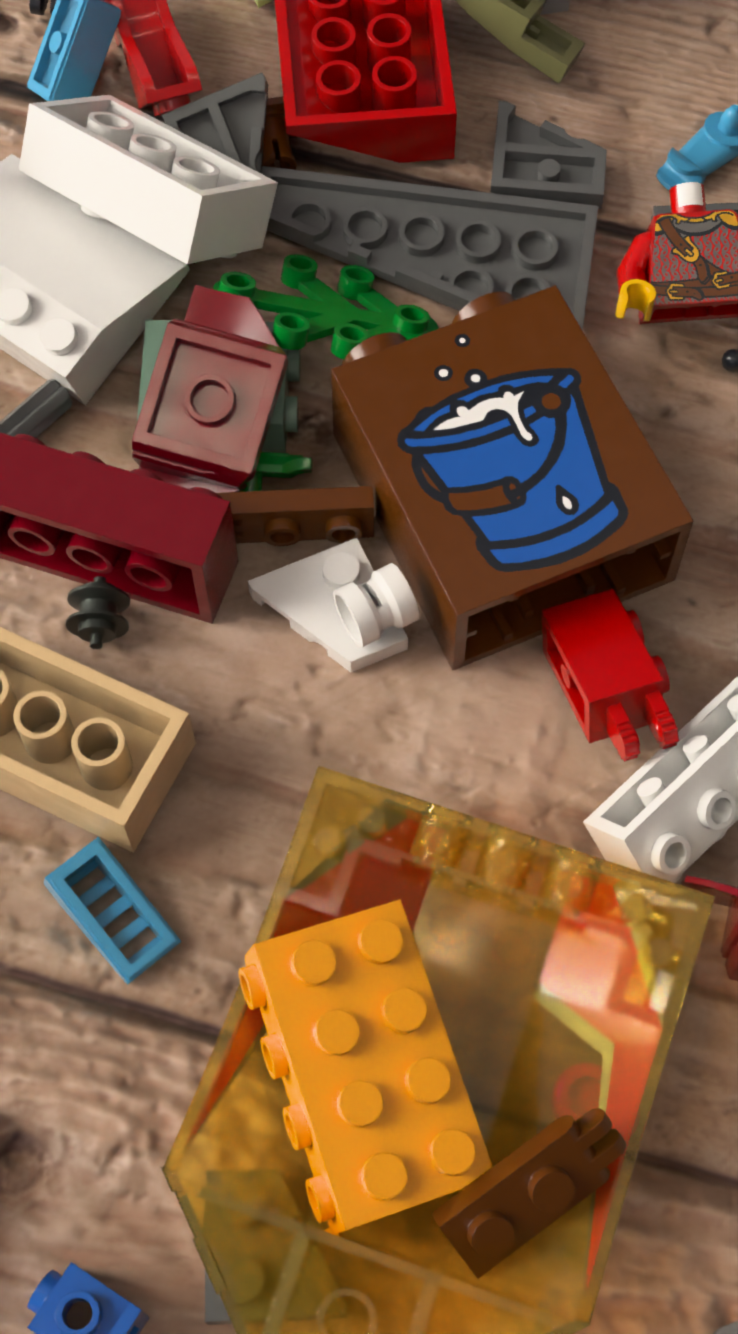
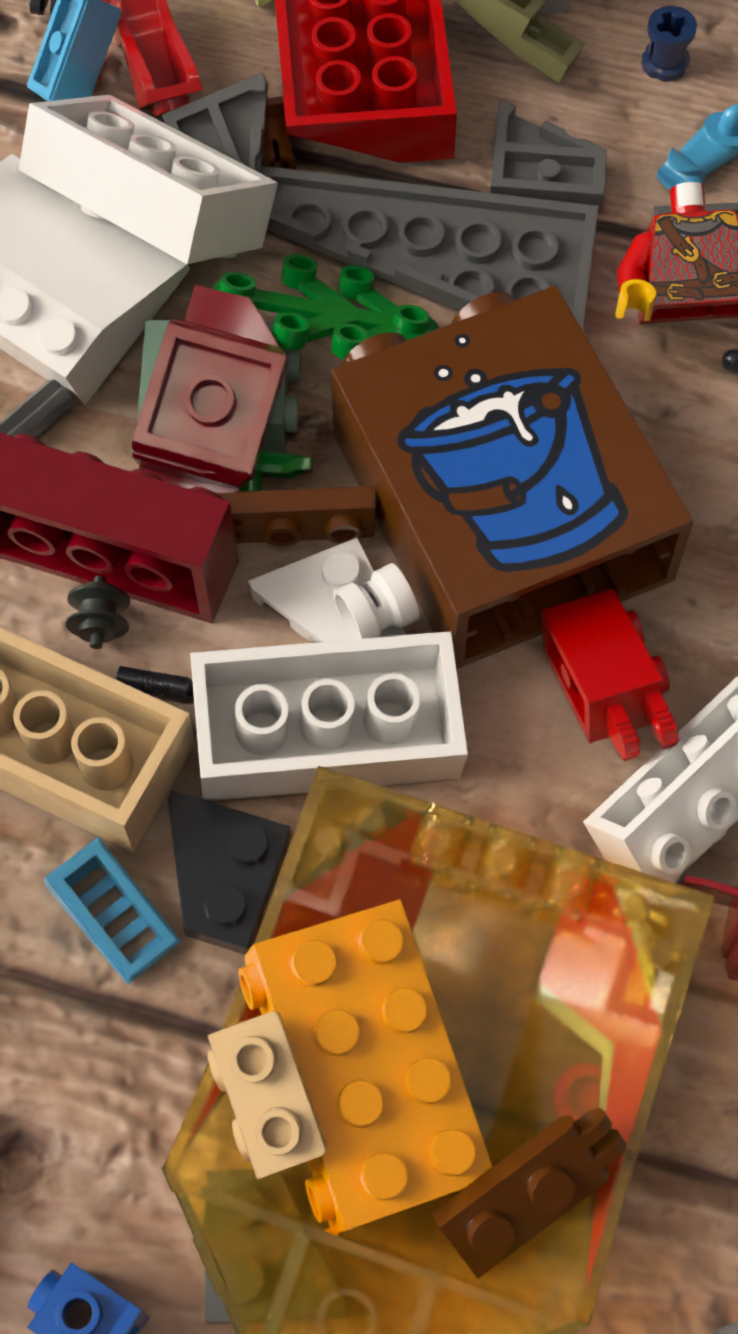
none -> black piece [116,666,194,702]
none -> black wing [168,790,291,955]
none -> white brick [190,631,468,802]
none -> tan bracket [207,1011,327,1179]
none -> dark blue bush [641,6,697,82]

